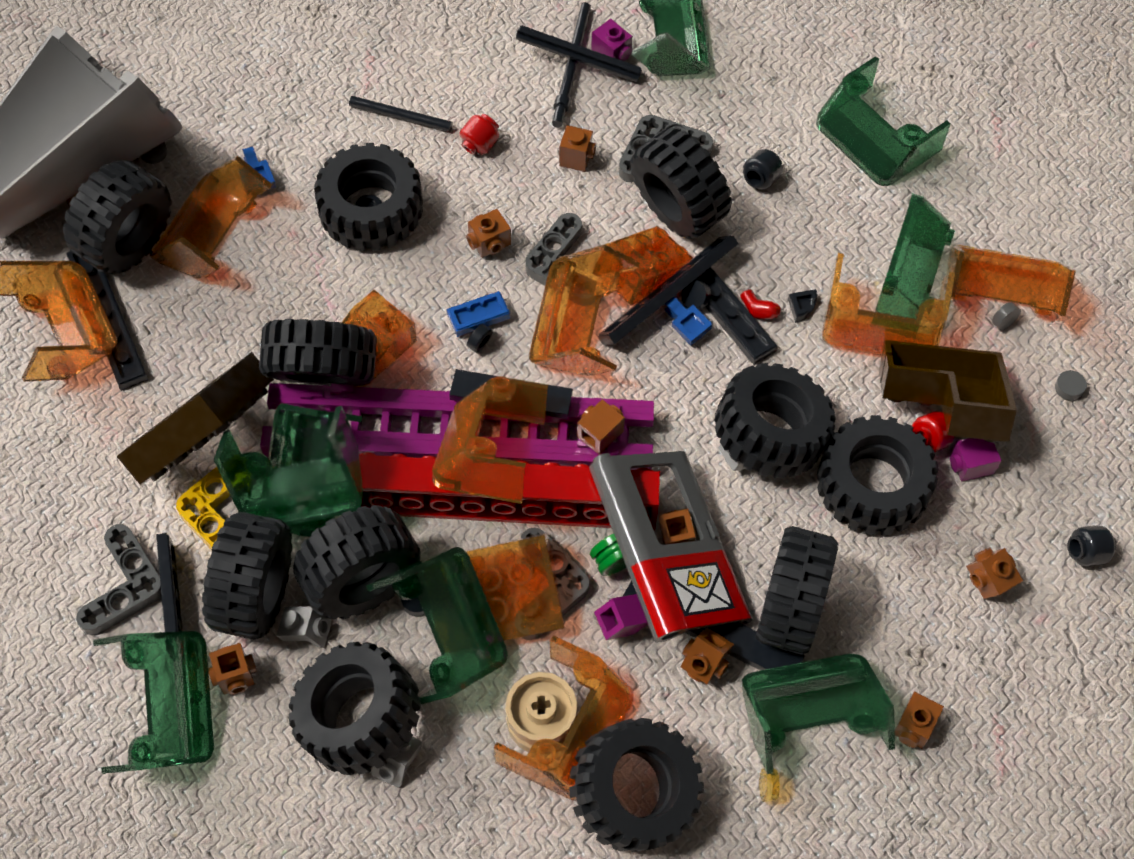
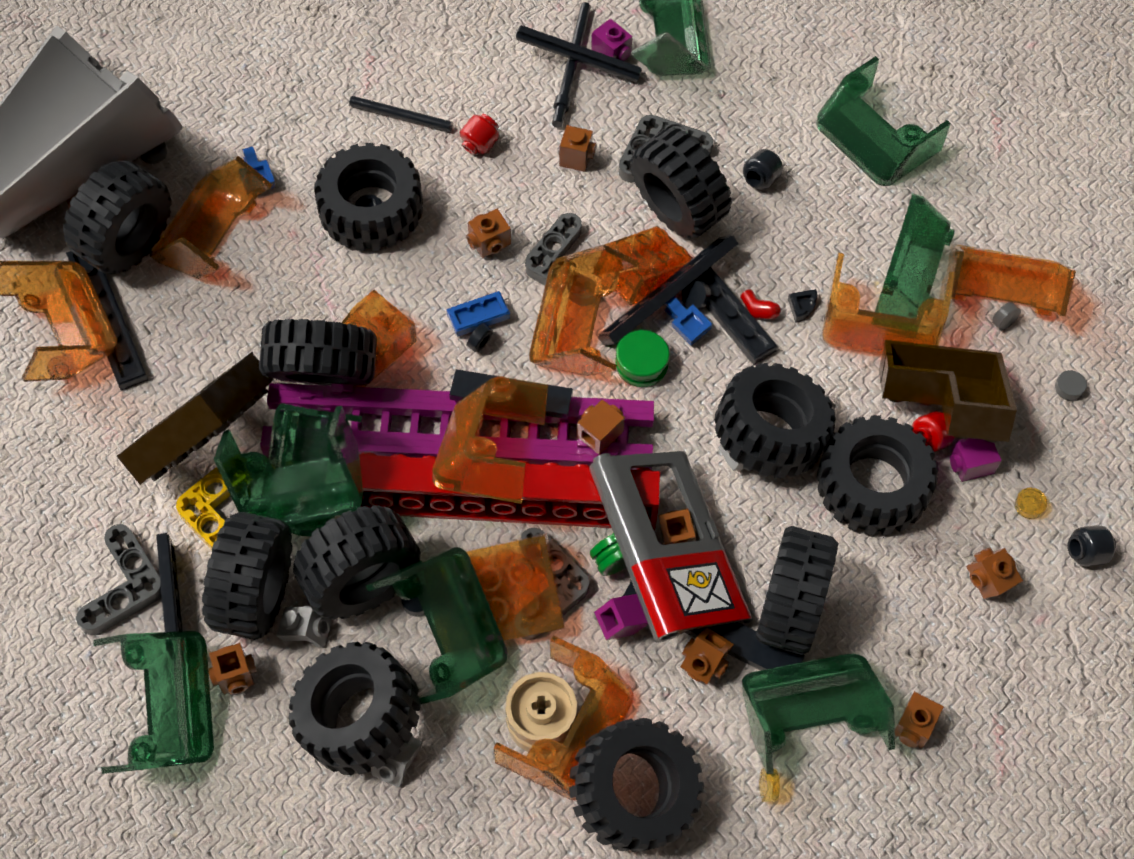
none -> green head [615,330,670,387]
none -> clear yellow tile [1014,488,1047,519]

